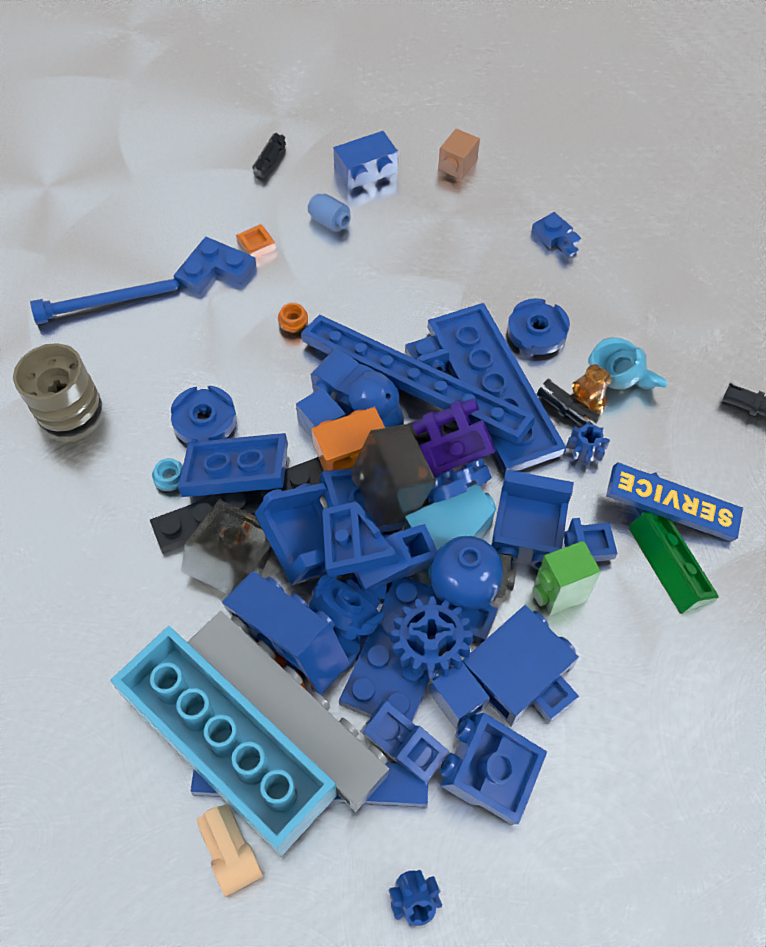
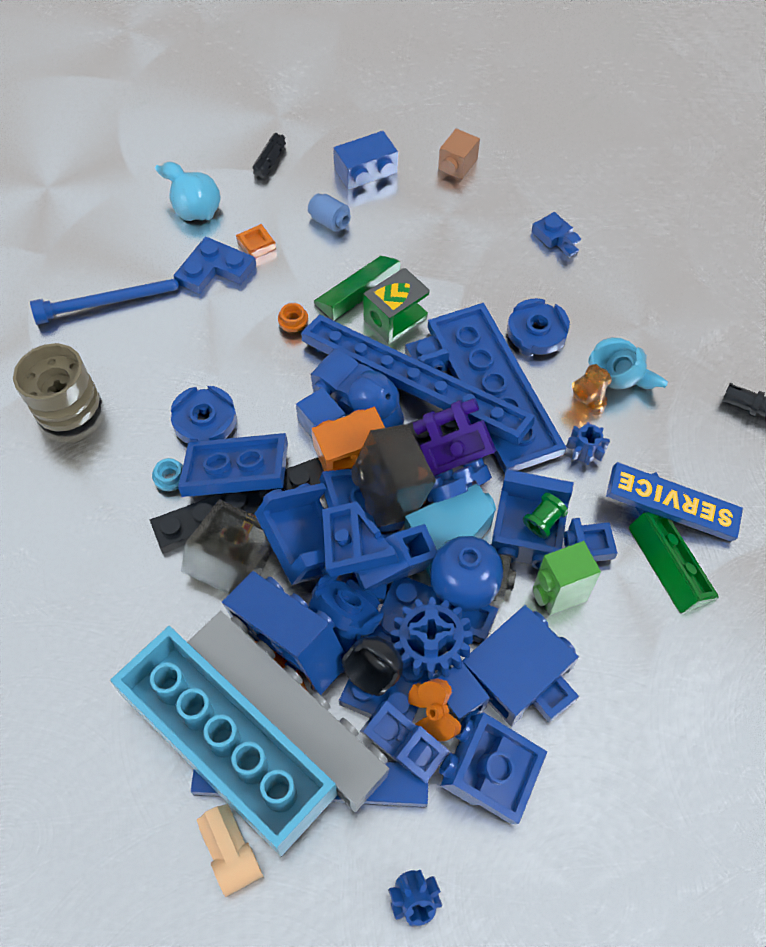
black pin [537,378,601,426] -> none
none -> medium azure hair [155,162,221,221]
none -> green slope [314,255,401,321]
none -> black hair [342,636,404,696]
none -> piece [363,268,430,343]
none -> orange piece [408,679,461,741]
none -> green bush [522,492,568,539]

